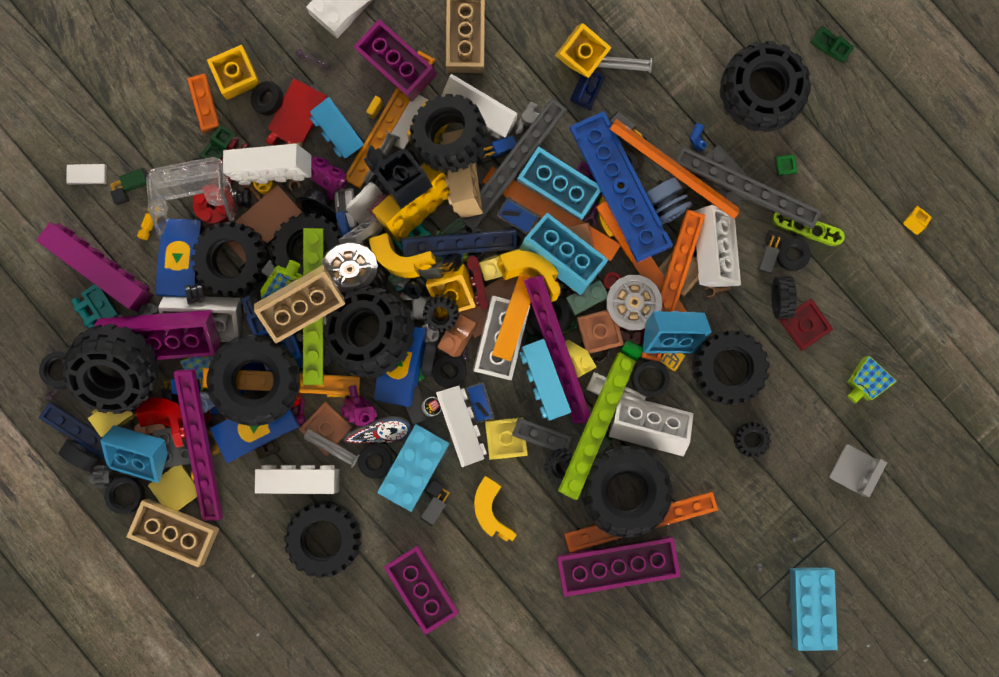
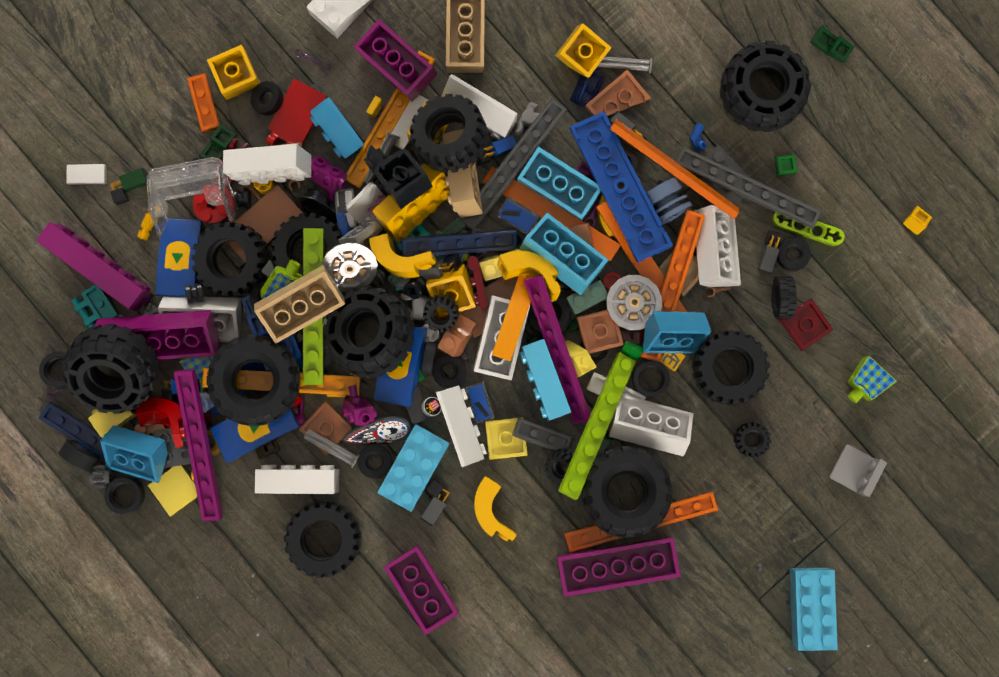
tan brick [126,499,219,567] -> none
none -> nougat wing [584,70,651,117]

